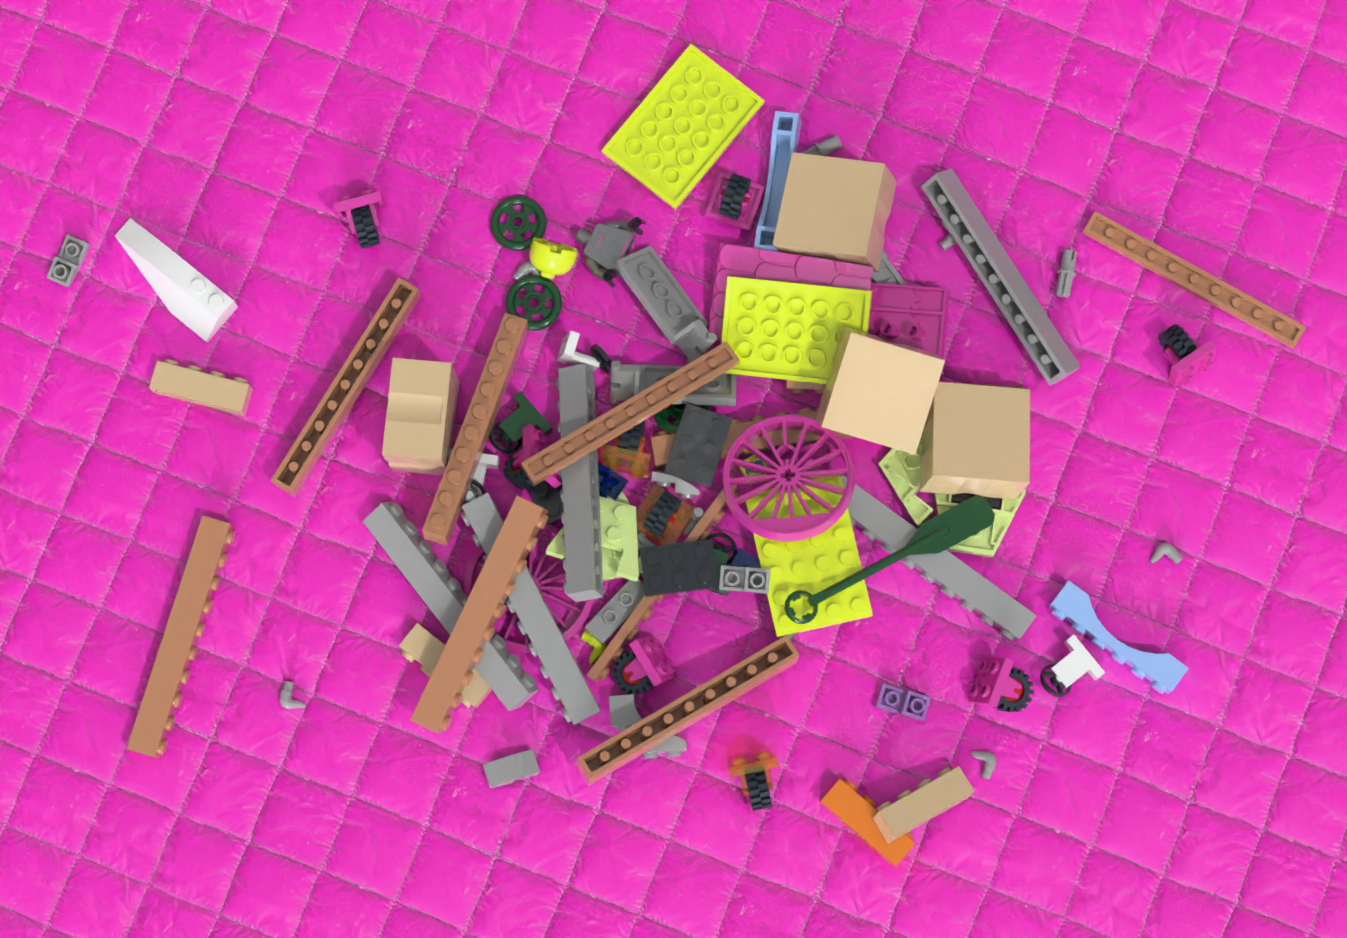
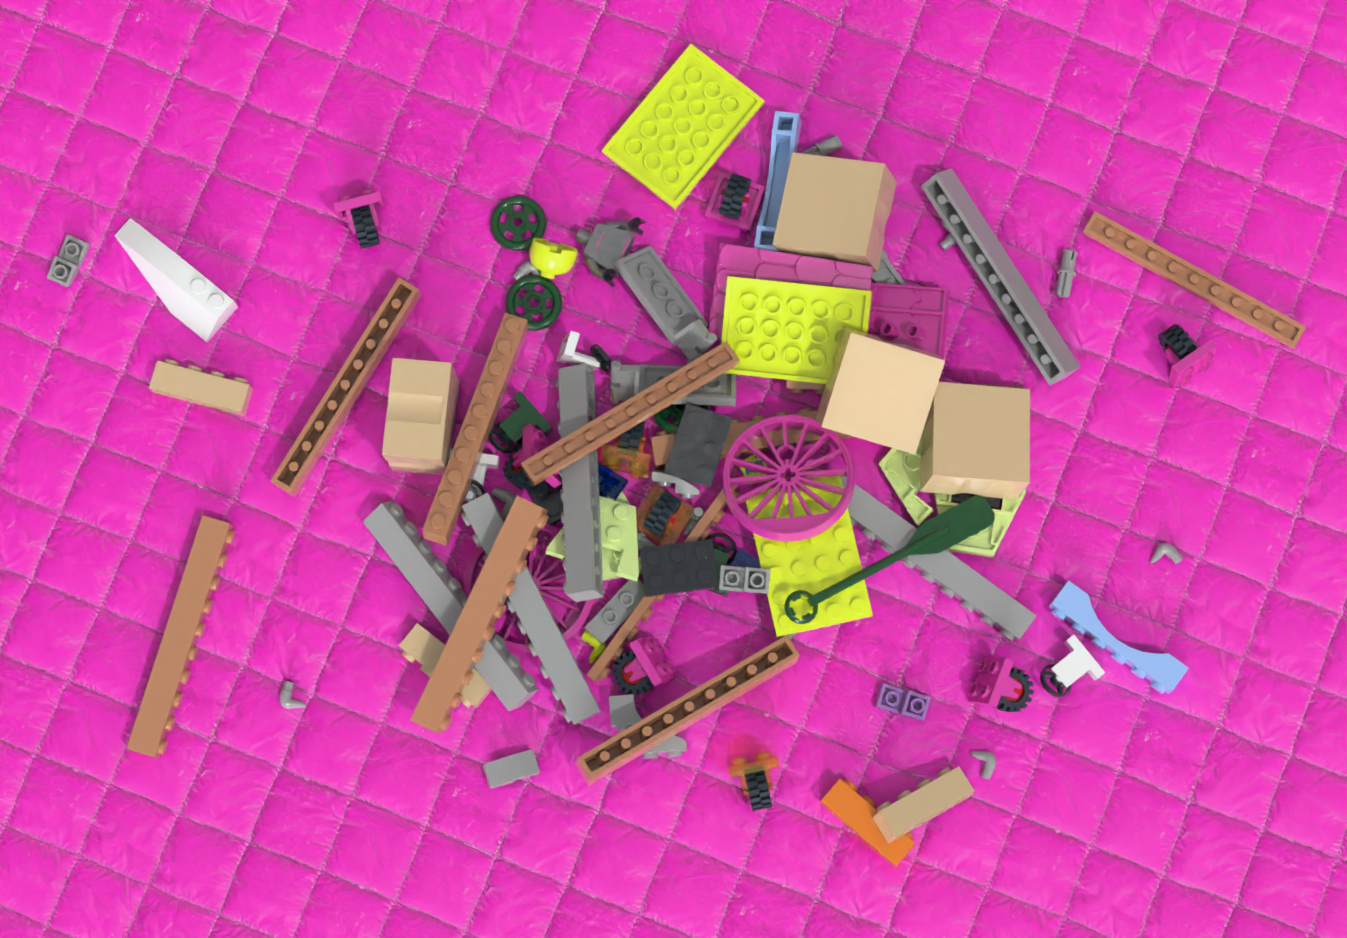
none -> light grey animal [492,487,516,519]

